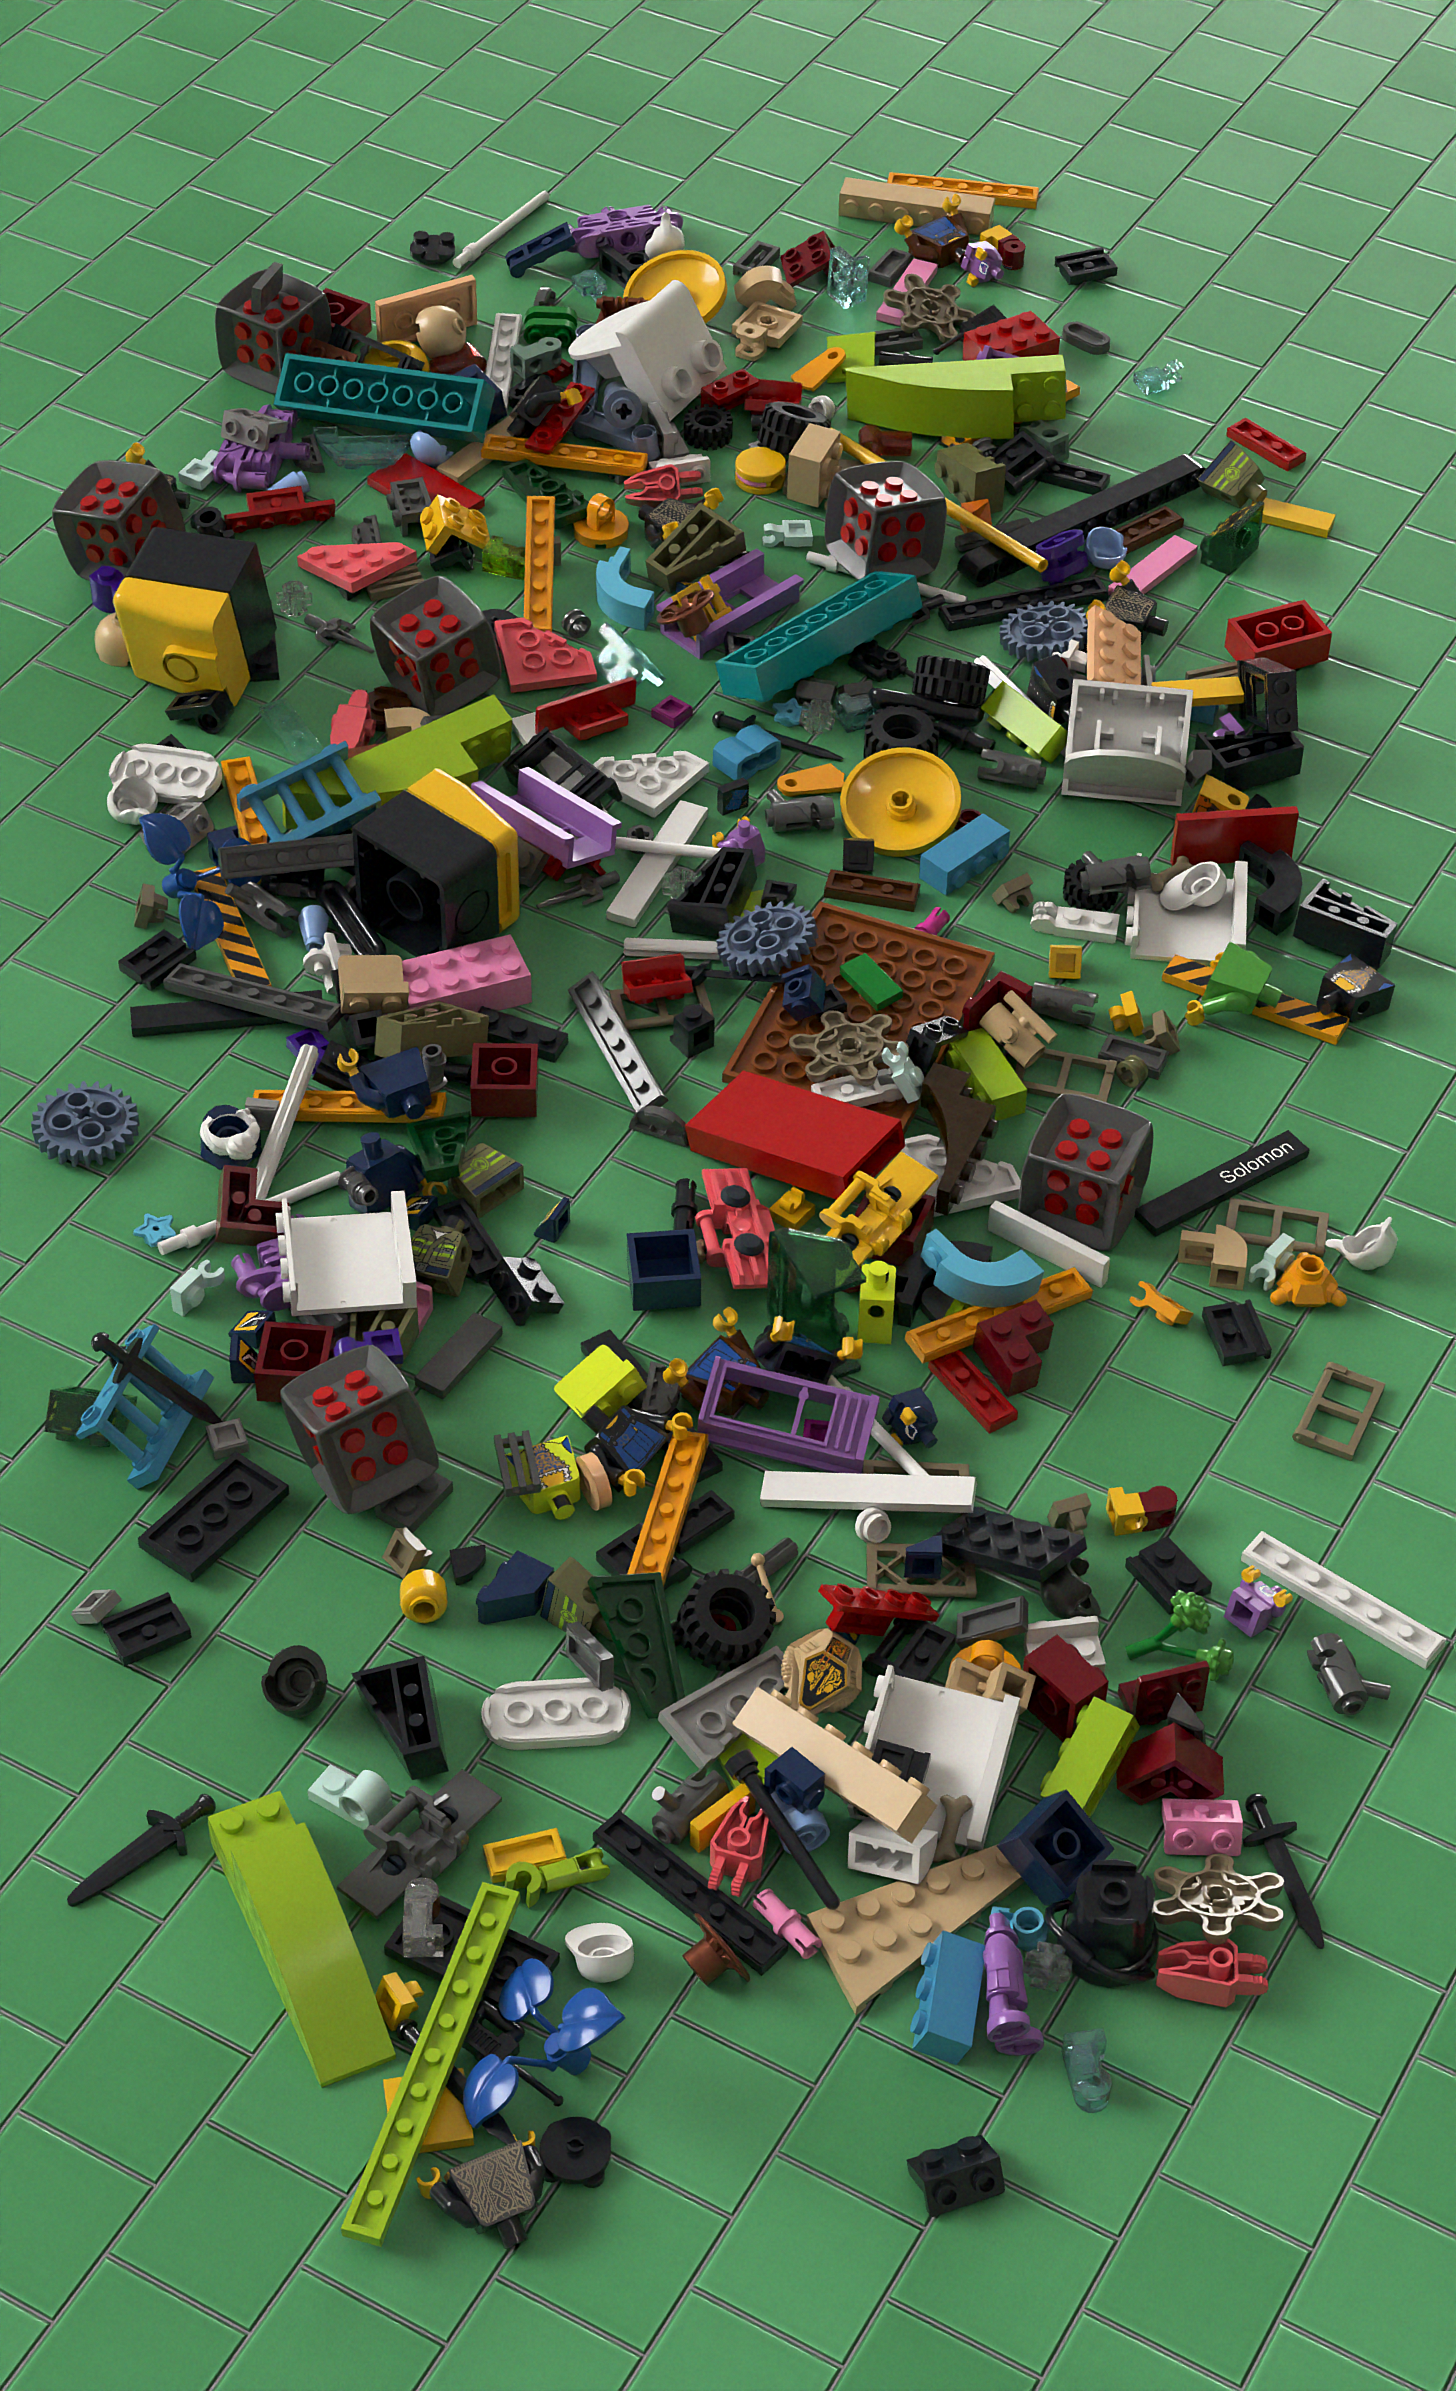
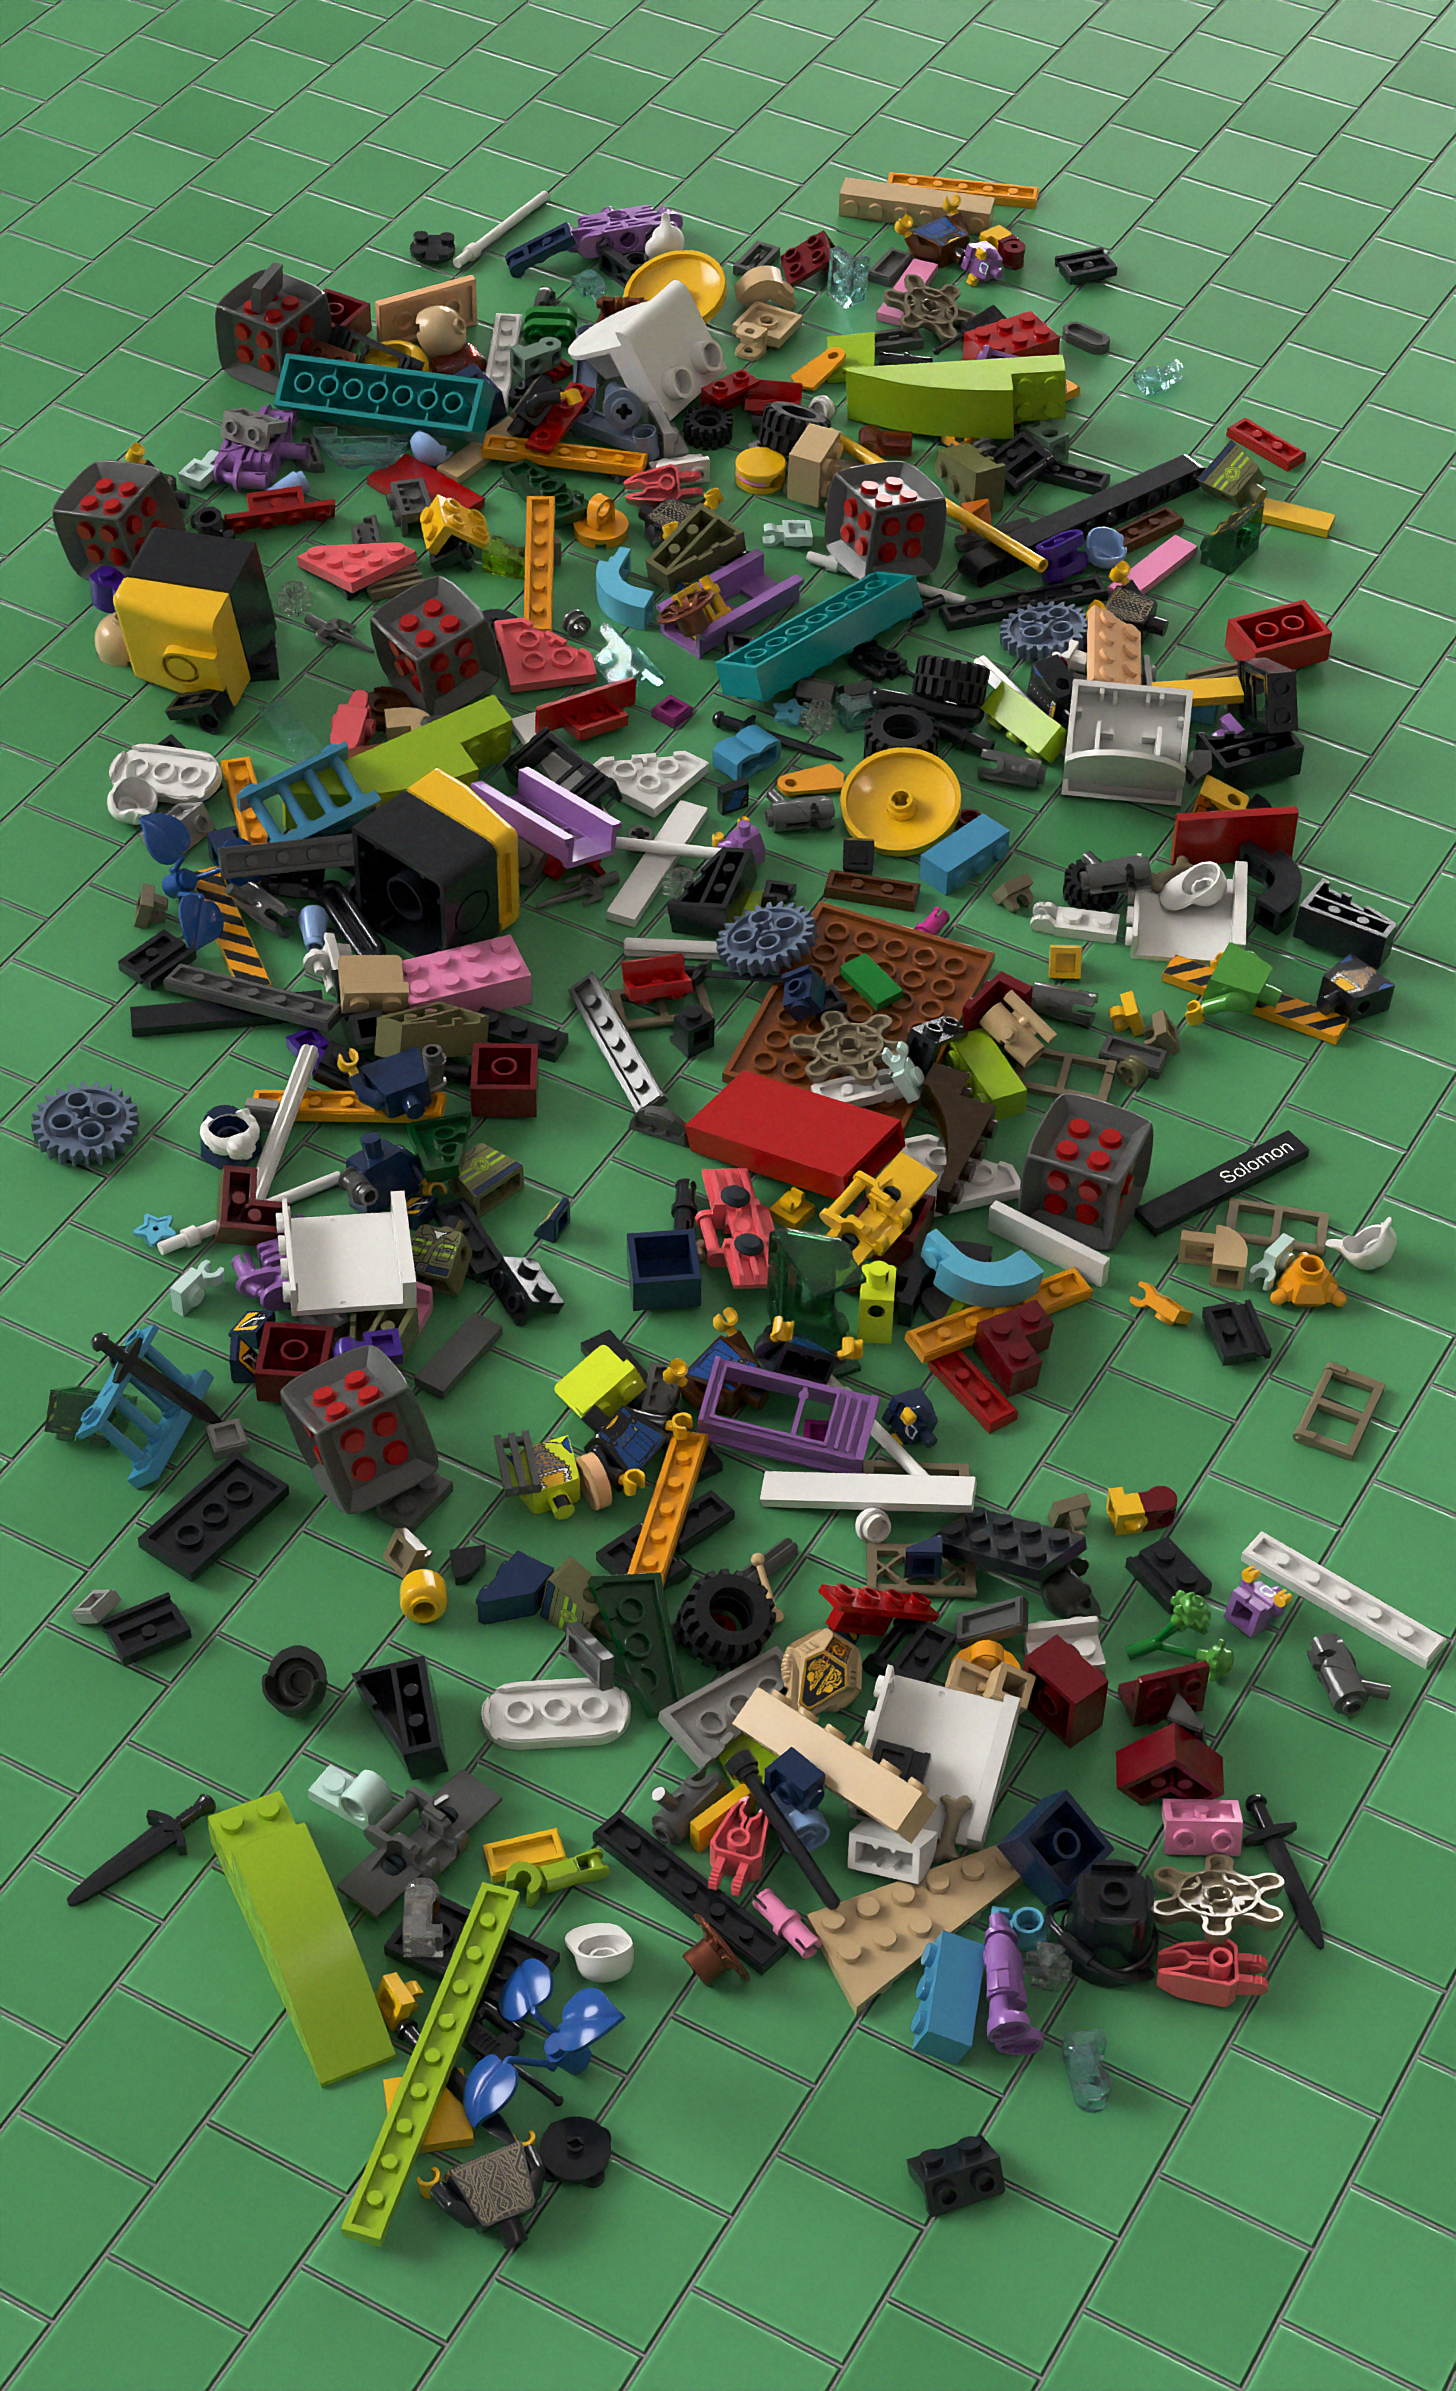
lime brick [1040,1696,1140,1818] -> none

